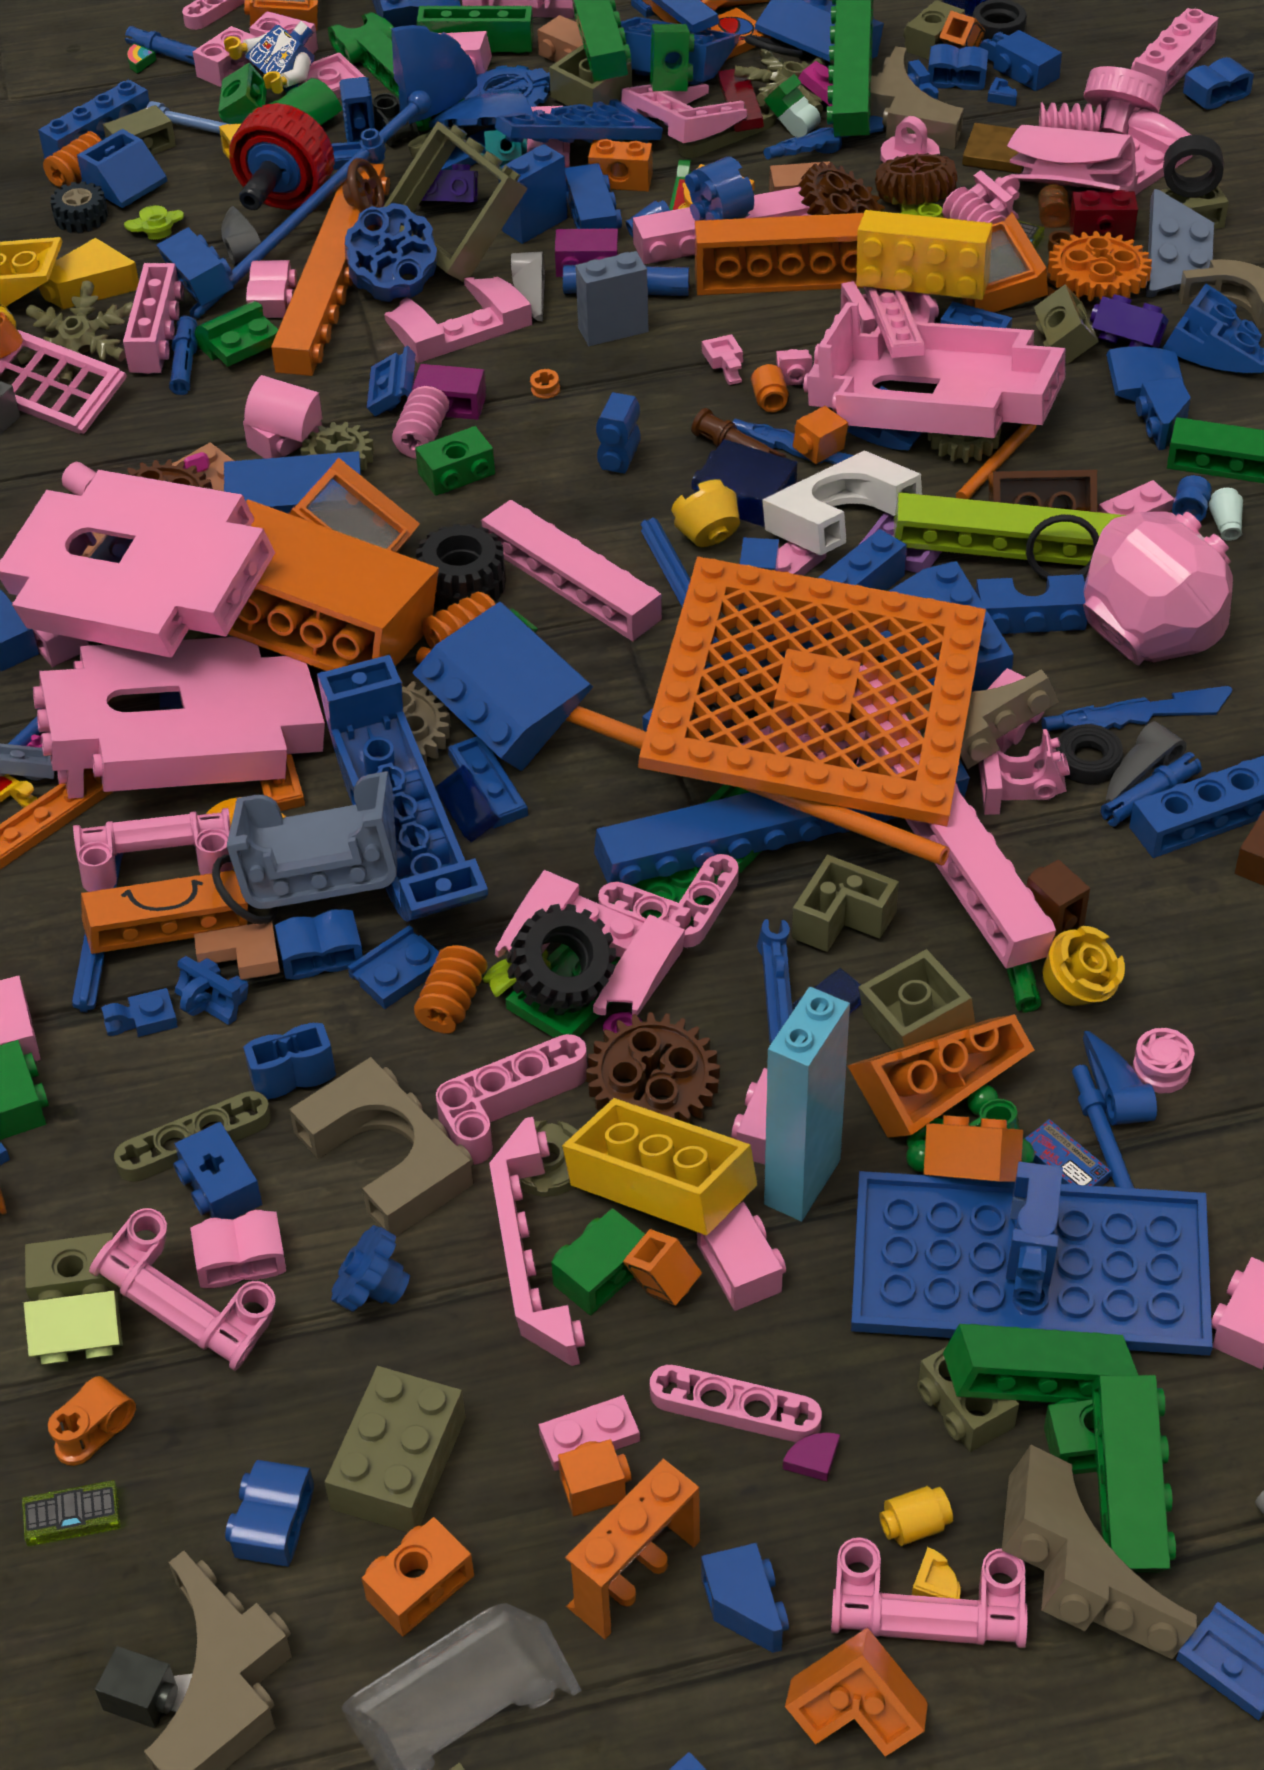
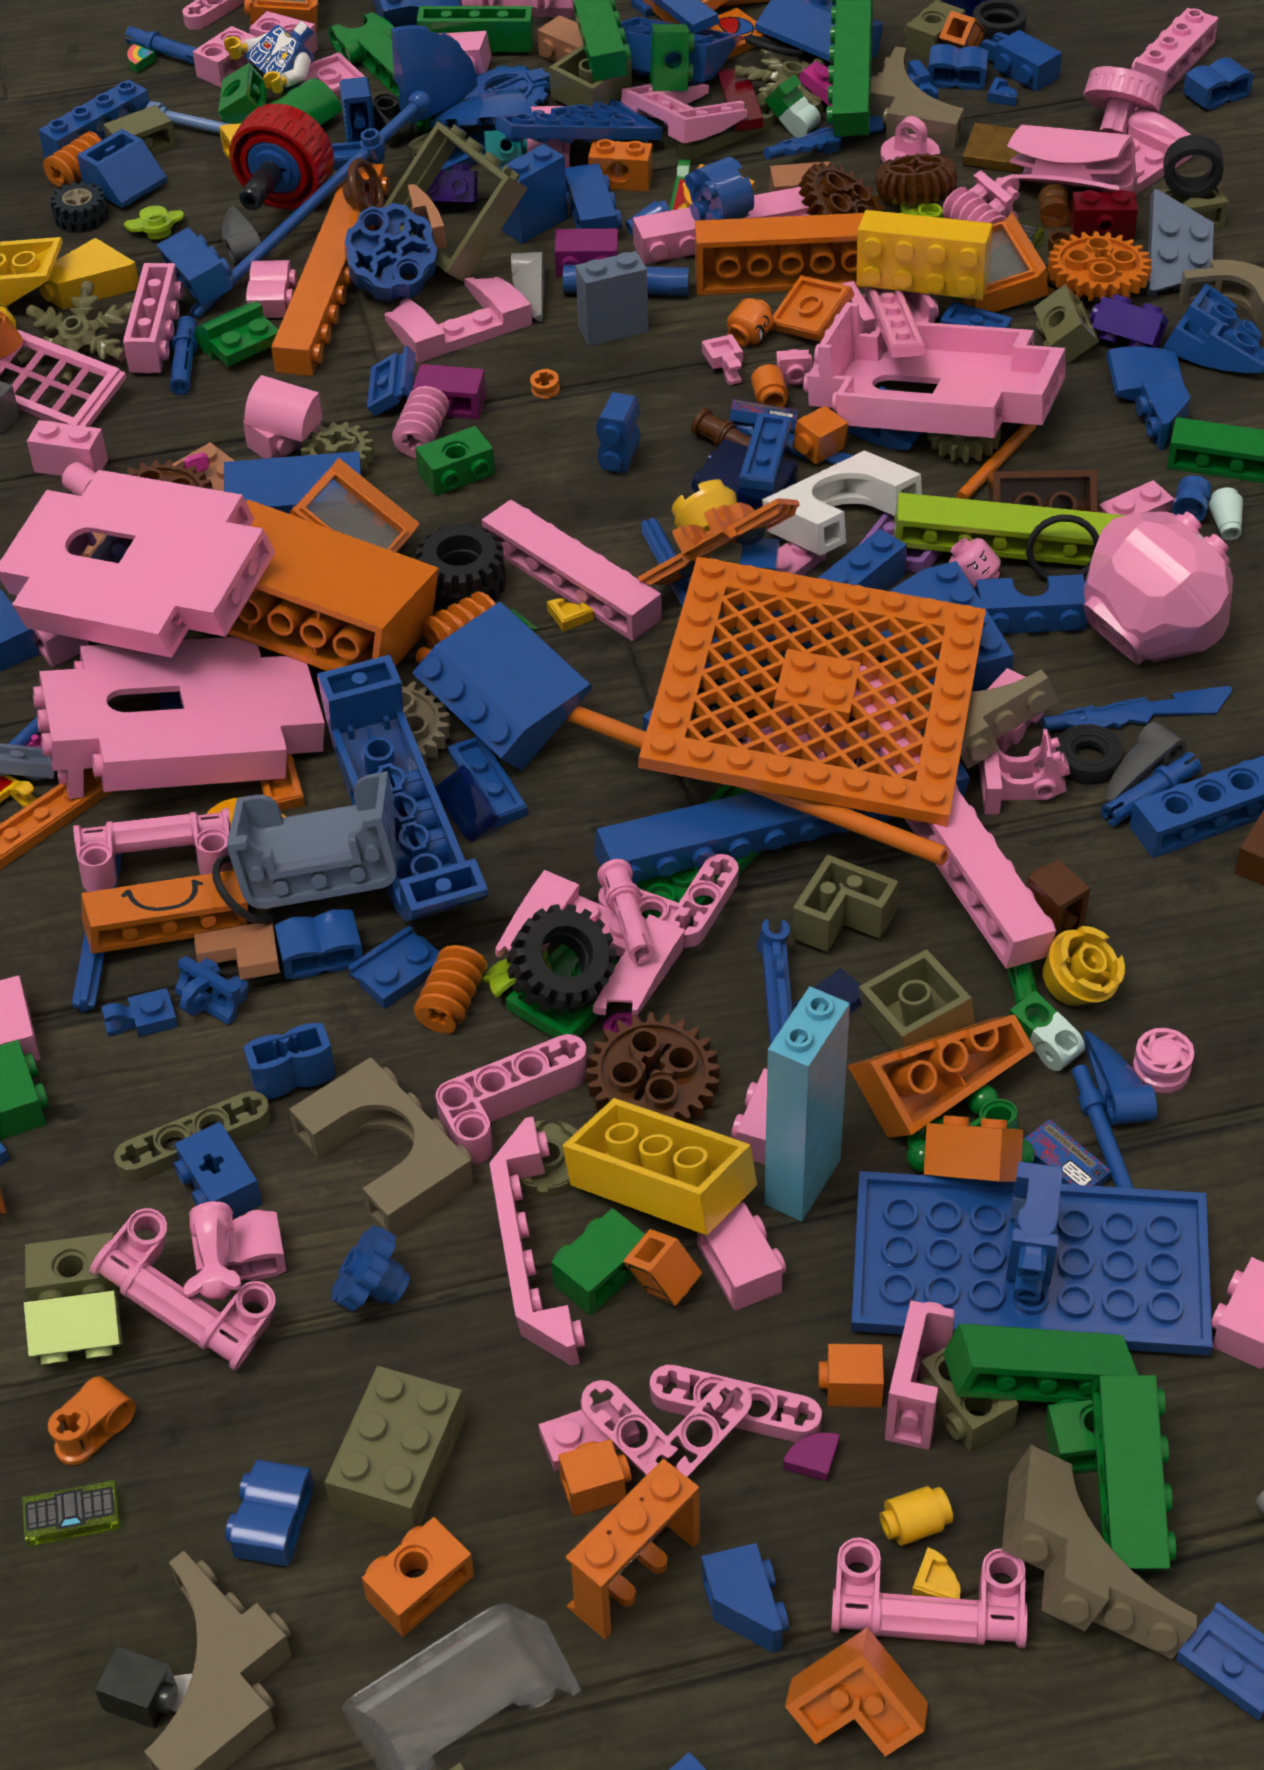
bright pink piece [1039,102,1101,132] -> none
none -> bright pink piece [27,420,108,476]
none -> bright pink animal [183,1201,241,1300]
none -> nougat slope [408,184,447,249]
none -> yellow tile [547,598,595,632]
none -> bright pink beam [580,1379,752,1477]
none -> bright pink pin [597,859,655,963]
none -> orange piece [638,498,800,585]
none -> orange head [727,298,774,346]
none -> blue tile [729,399,798,431]
none -> blue tile [739,413,792,492]
none -> orange tile [771,276,855,342]
none -> orange brick [818,1344,884,1407]
none -> bright pink panel [885,1300,955,1450]
none -> bright pink head [949,538,1001,589]
none -> light aqua leg [1008,990,1085,1071]

